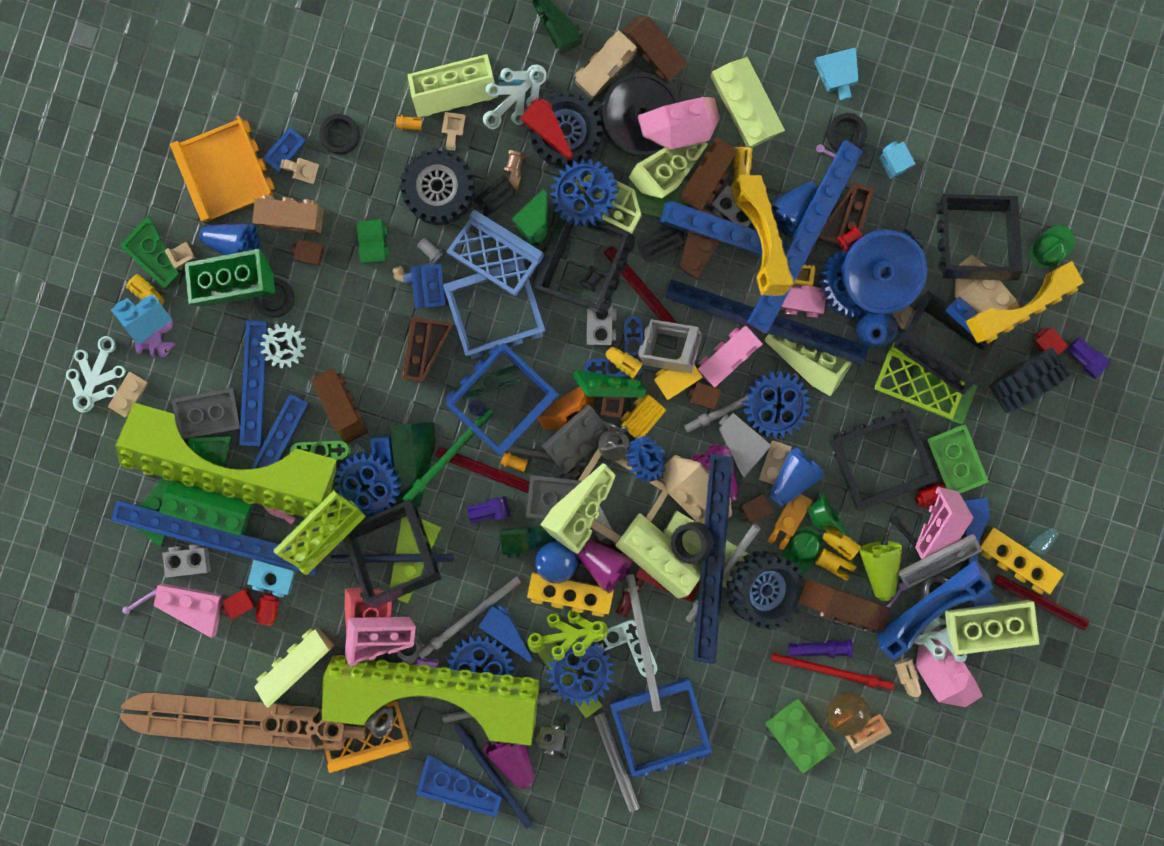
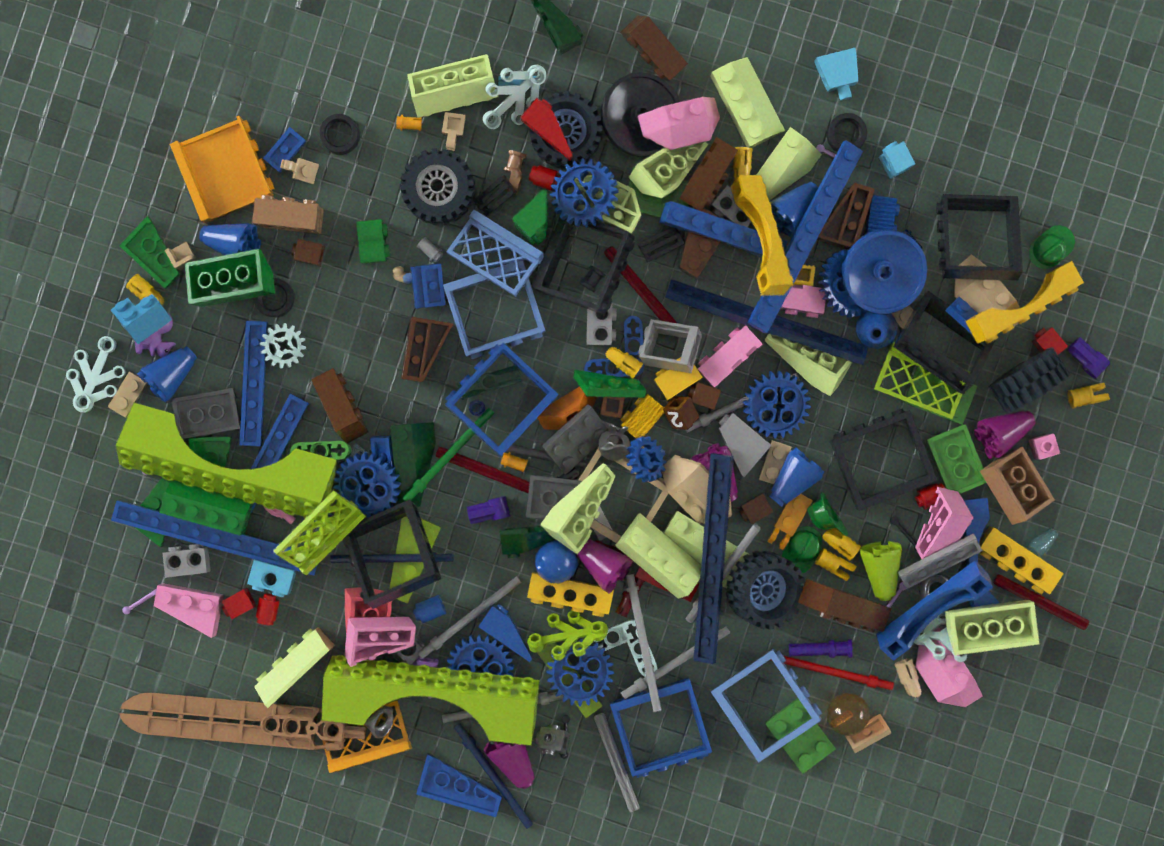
tan wedge [575,30,637,100] -> none
black tyre [671,522,713,564] -> none
red bush [836,226,863,253] -> none
none -> blue cone [137,346,197,402]
none -> blue brick [413,595,446,623]
none -> red brick [529,165,561,191]
none -> light grey bar [621,626,730,699]
none -> reddish brown brick [663,396,699,430]
none -> medium blue window [711,649,822,762]
none -> yellowish green wedge [756,127,822,201]
none -> blue brick [865,195,900,235]
none -> magenta cone [974,410,1036,459]
none -> medium nougat brick [980,446,1055,525]
none -> bright pink brick [1028,434,1060,460]
none -> yellow hinge [1067,382,1110,408]

